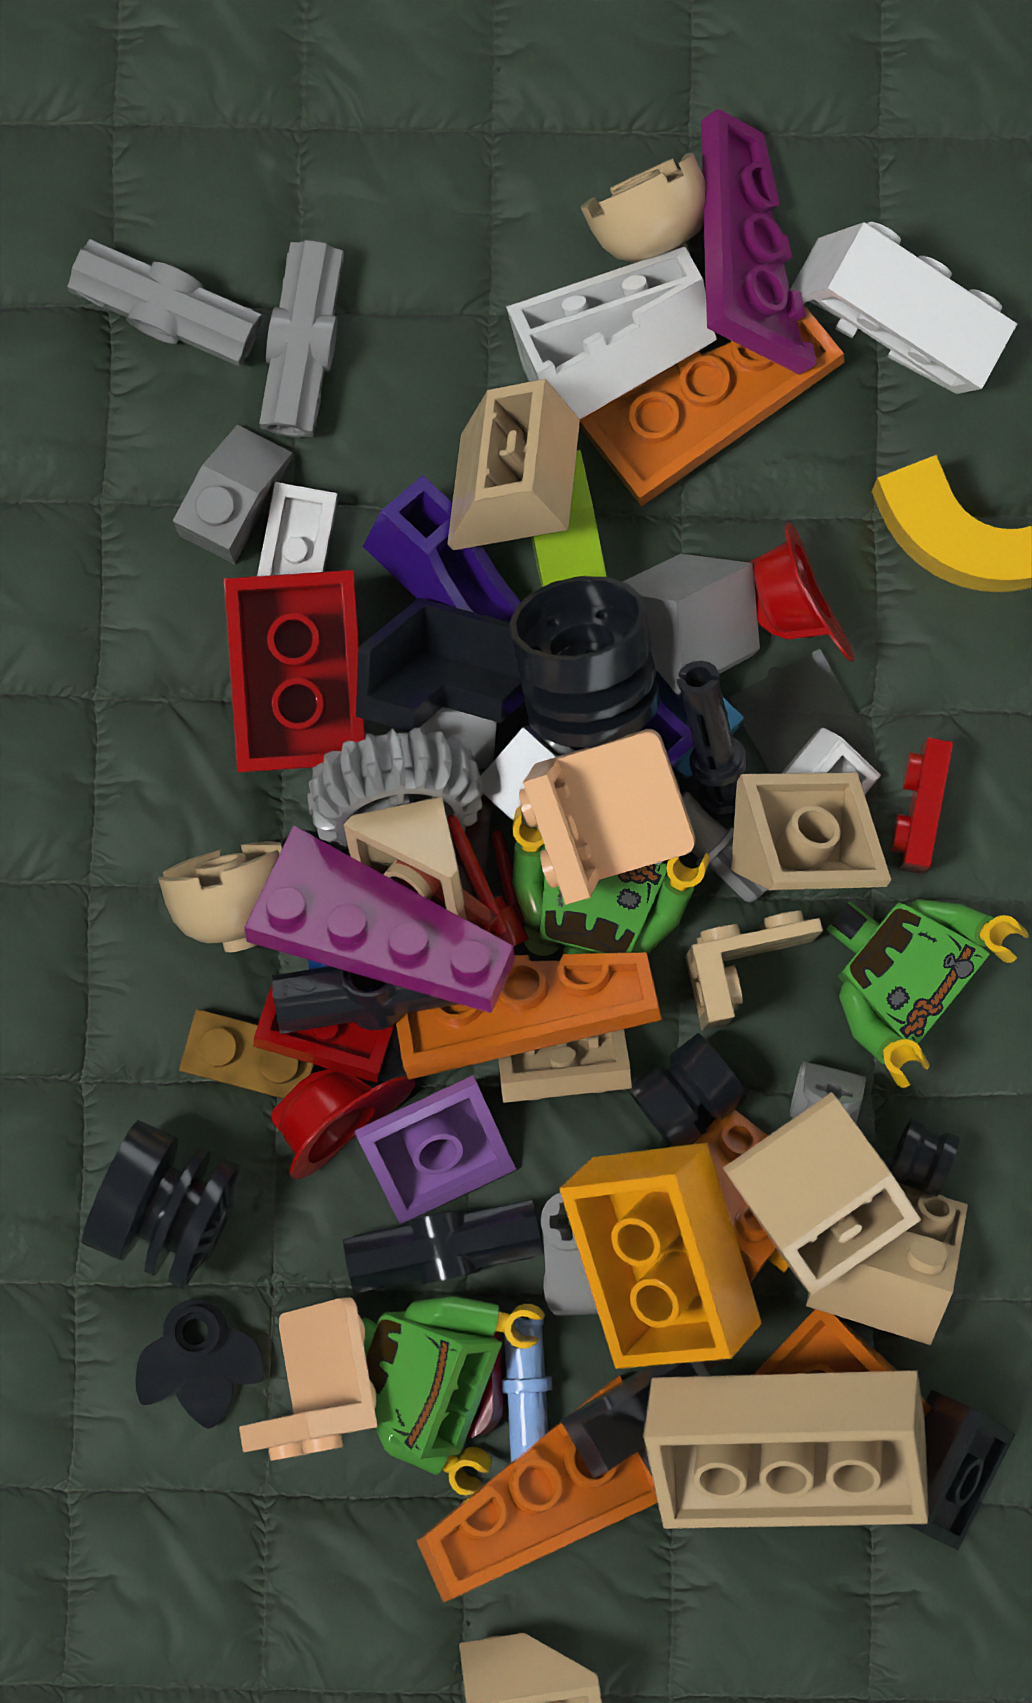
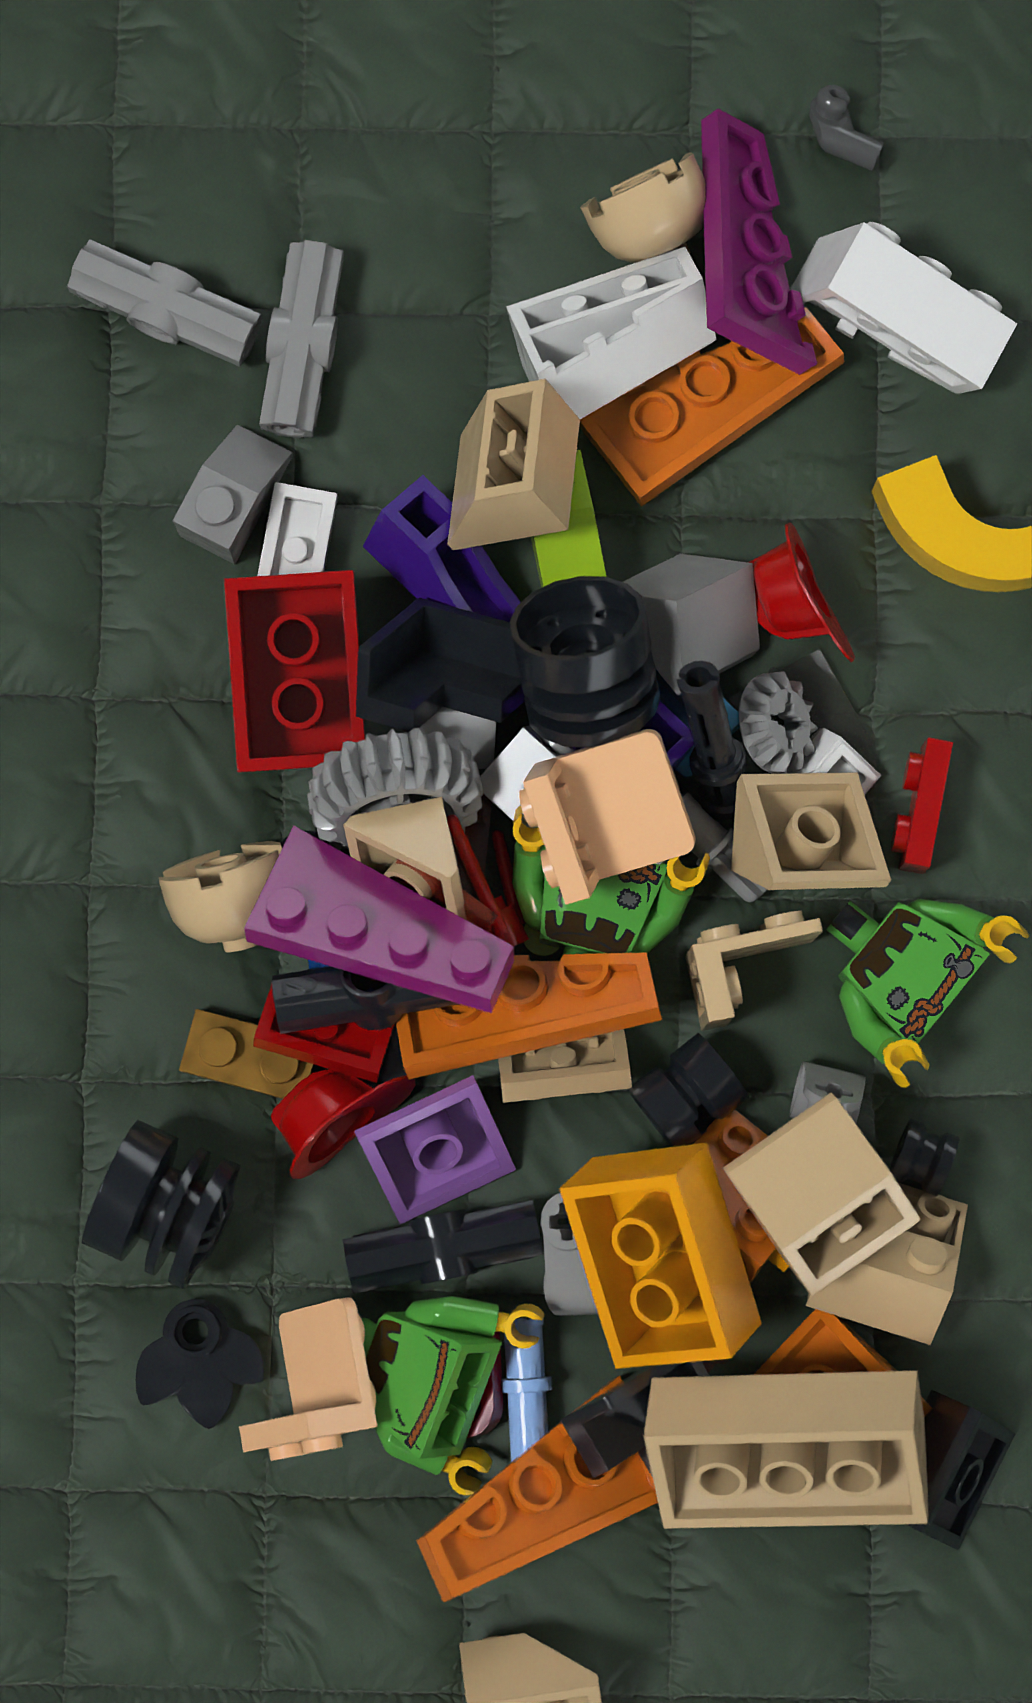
none -> light grey gear [739,671,818,774]
none -> dark grey arm [809,85,884,171]

